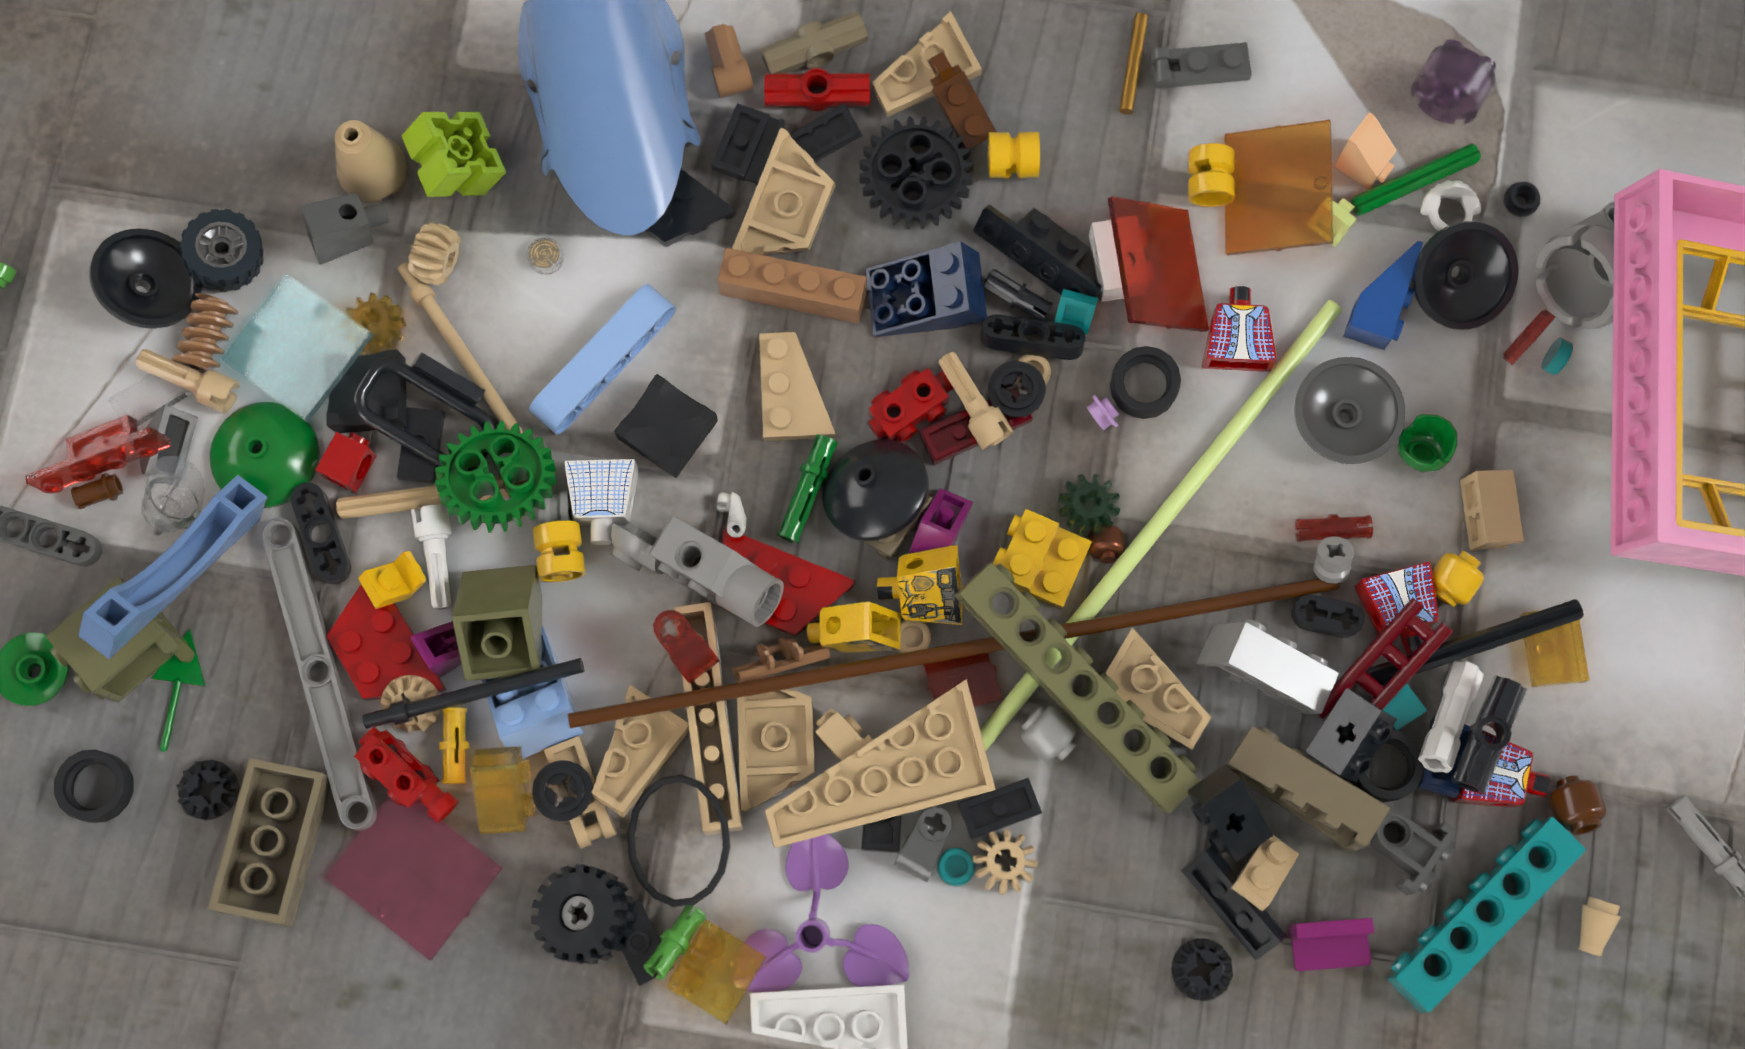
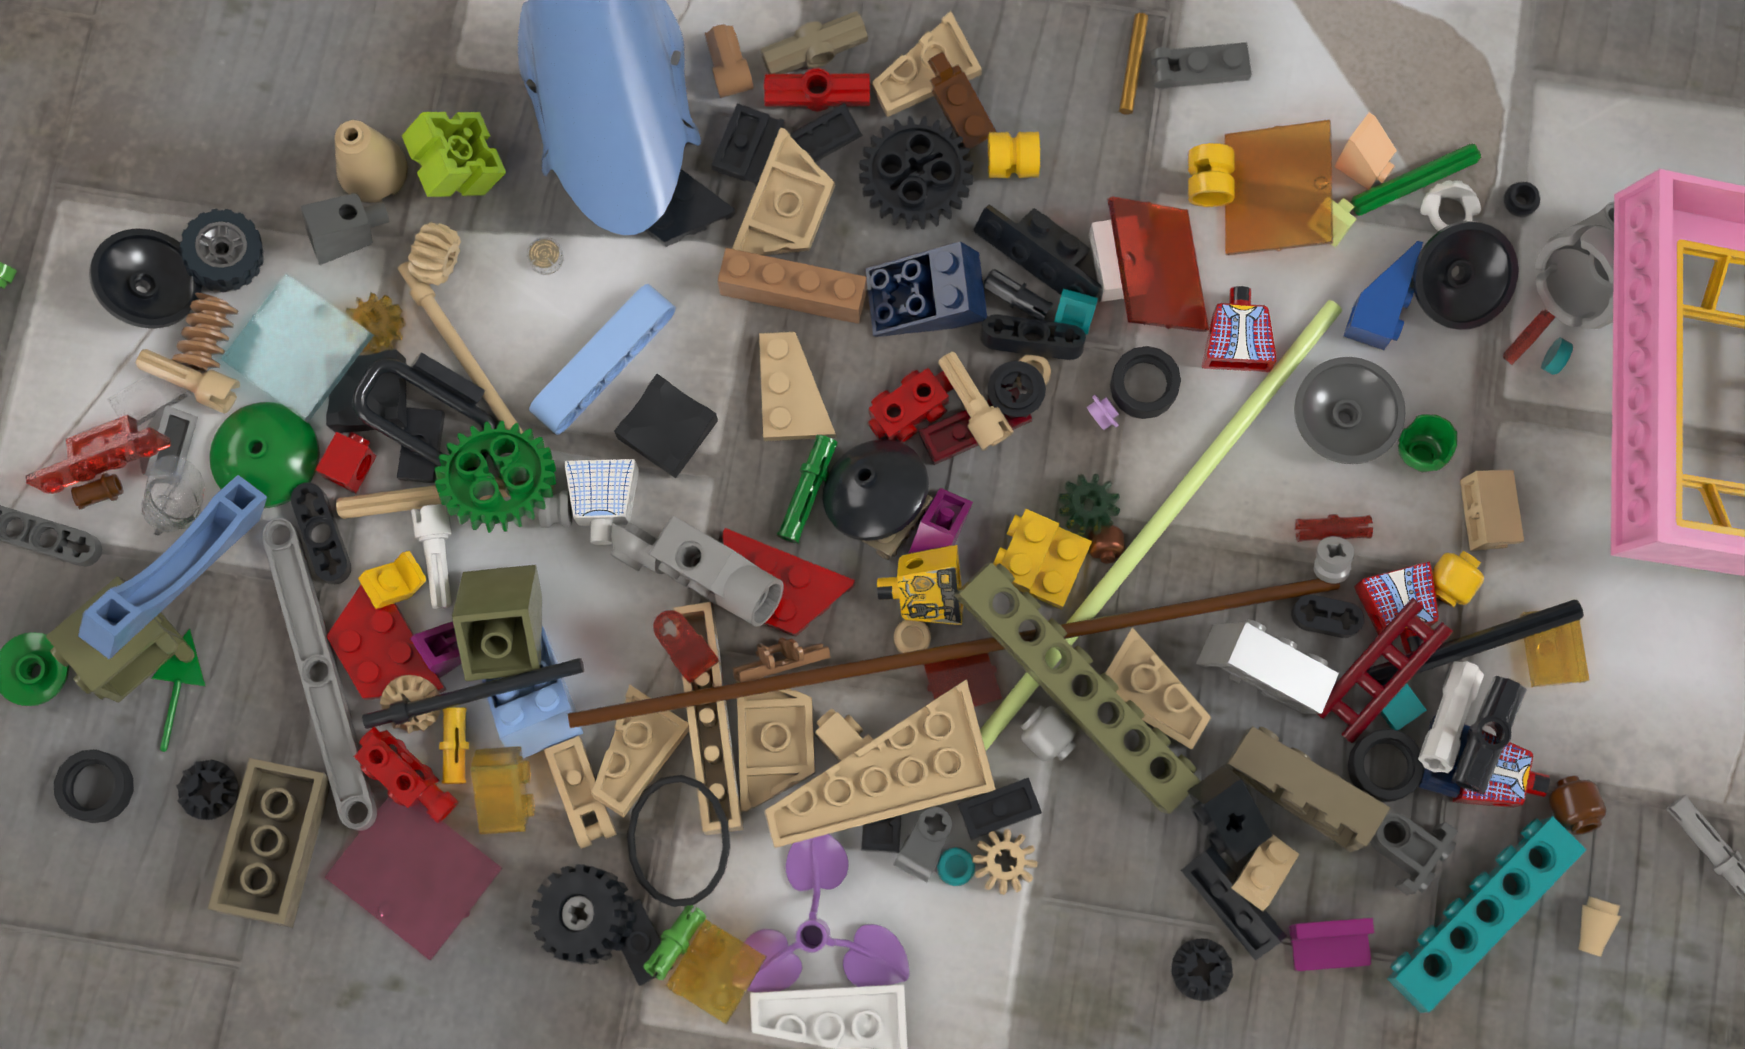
yellow wheel [532,520,586,583] -> none
black gear [532,760,593,822] -> none
white arm [717,492,747,538] -> none
yellow torso [807,602,901,653] -> none
brick [1305,688,1397,783] -> none
clear purple brick [1411,39,1496,124] -> none

